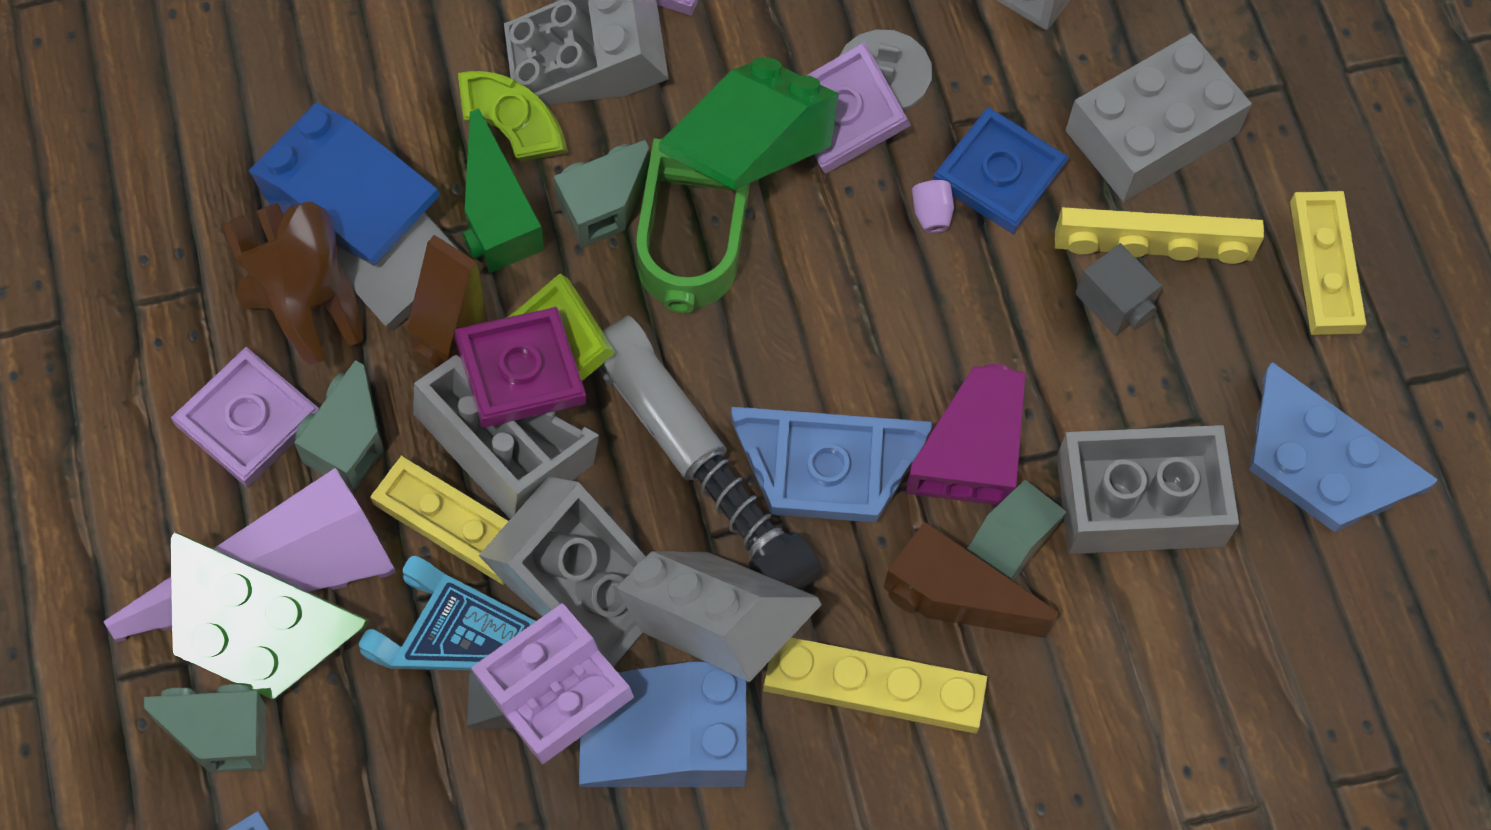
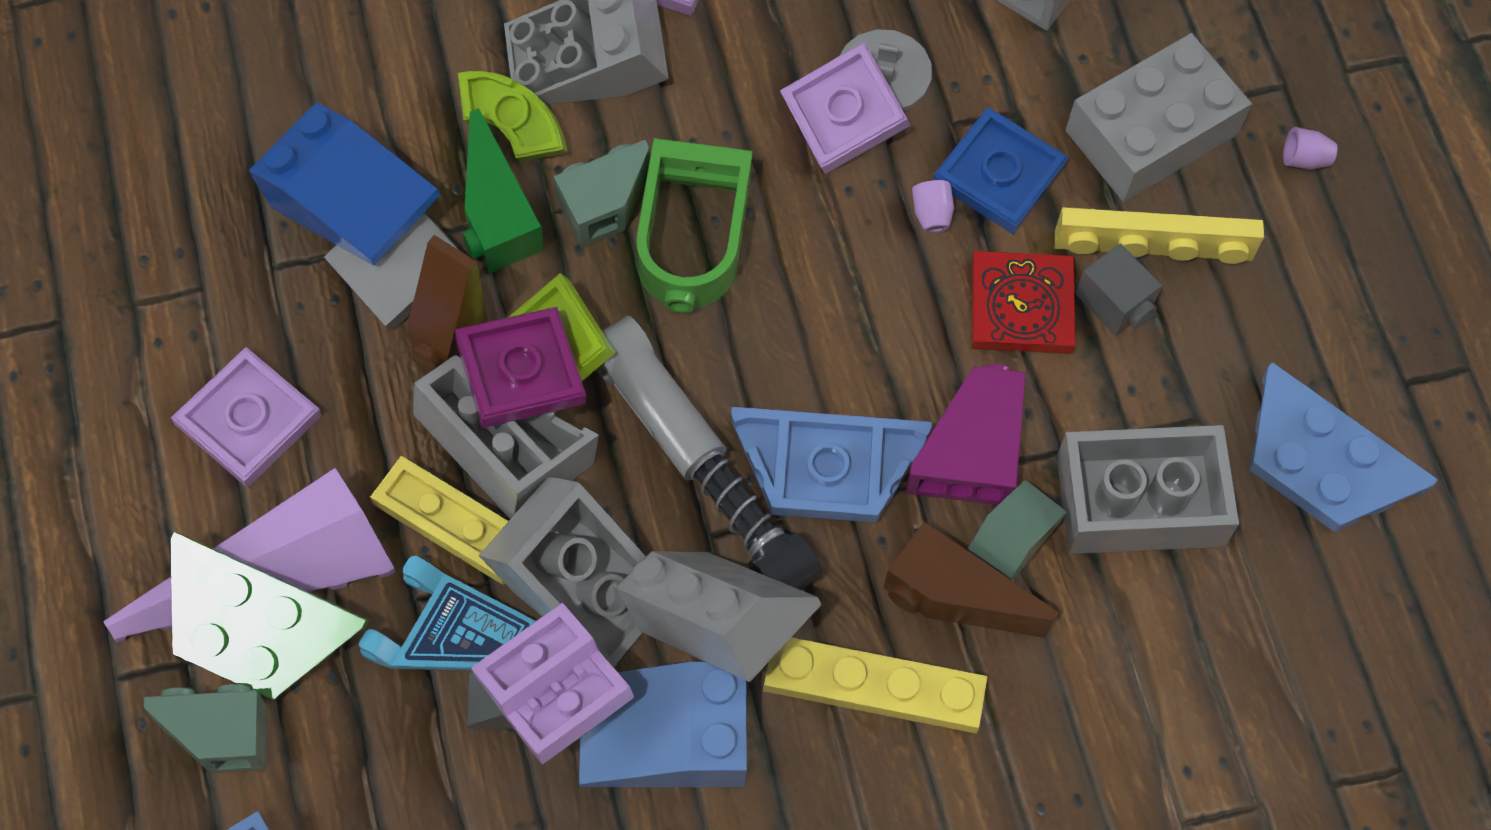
reddish brown piece [223,201,363,365] -> none
sand green slope [294,360,384,493] -> none
green slope [659,57,839,190] -> none
light yellow plate [1290,191,1366,335] -> none
none -> red tile [971,251,1075,354]
none -> lavender hose [1283,127,1337,170]

